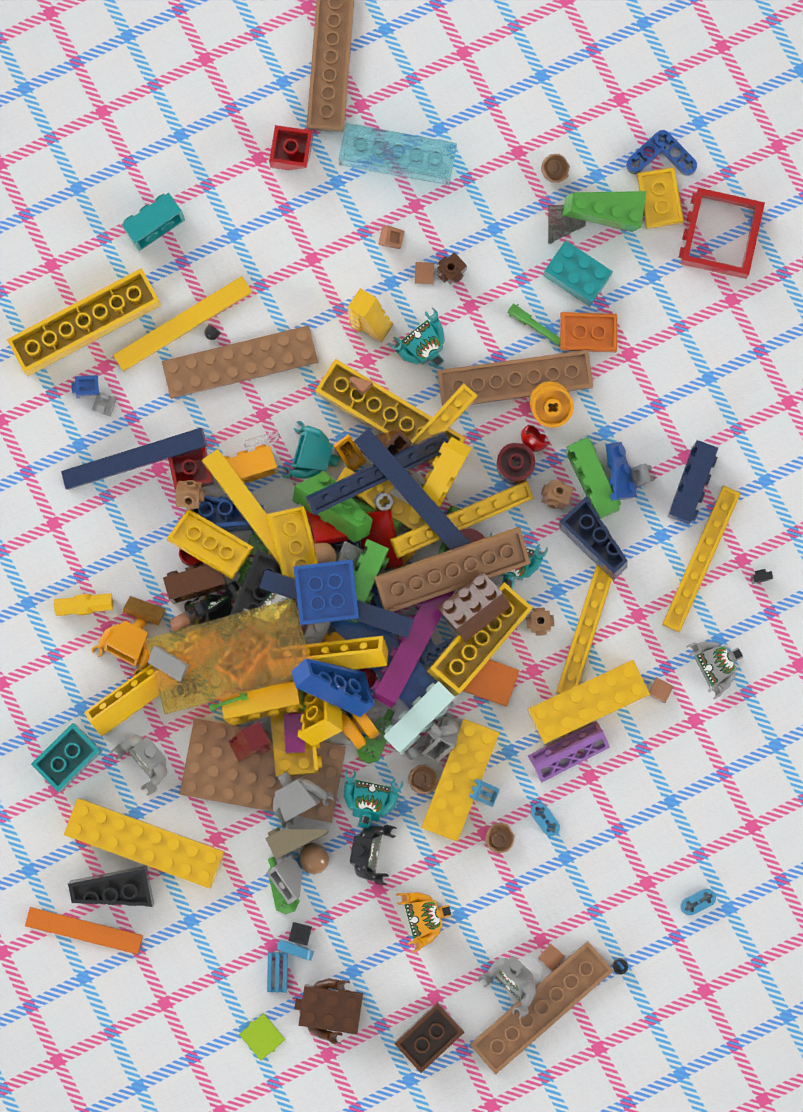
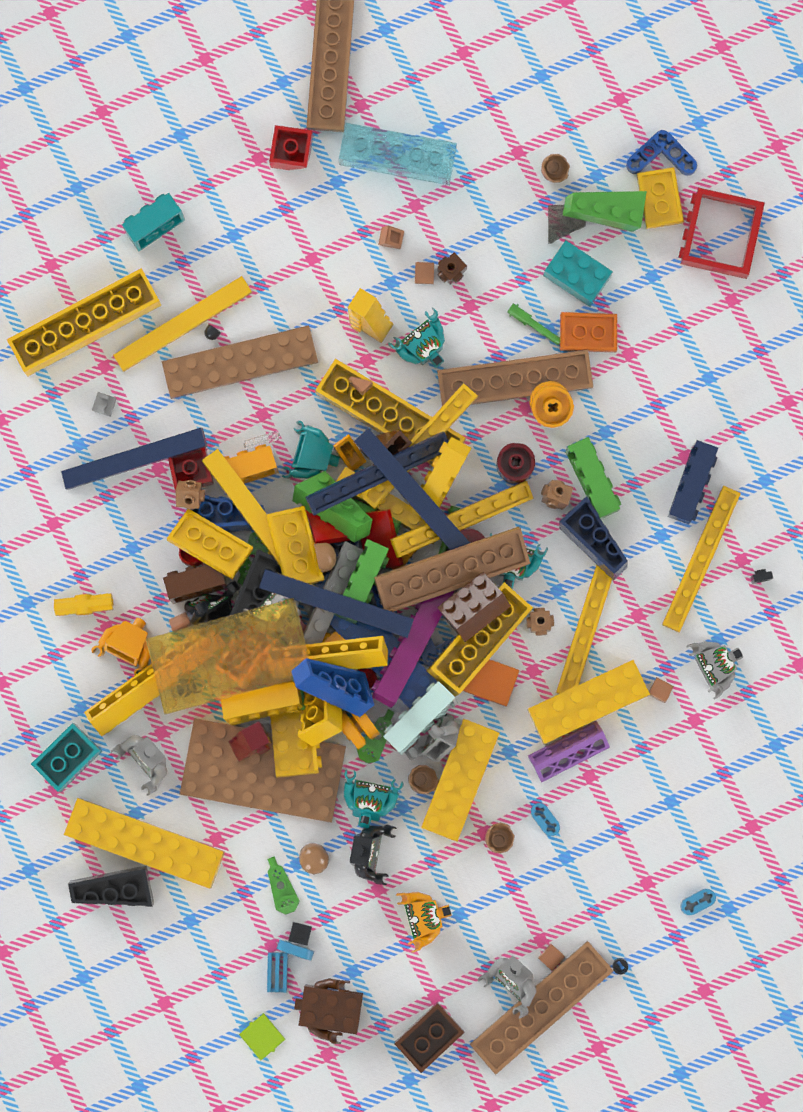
orange tile [25,907,143,955] -> none
blue bracket [71,375,99,398] -> none
pearl gold tile [123,596,166,626] -> none
light grey slope [148,645,190,682] -> none
bright green hinge [209,693,248,711] -> none
dark tan slope [265,828,330,859] -> none
light grey slope [267,855,302,904] -> none
light grey torso [273,771,334,828] -> none
magenta tile [284,713,305,754] -> none
blue plate [294,560,359,625] -> none
light grey bush [374,492,393,510] -> none
dark azure tile [469,779,500,807] -> none
red hair [521,425,550,452] -> none
blue wing [606,442,637,501] -> none
light grey tile [631,463,655,487] -> none

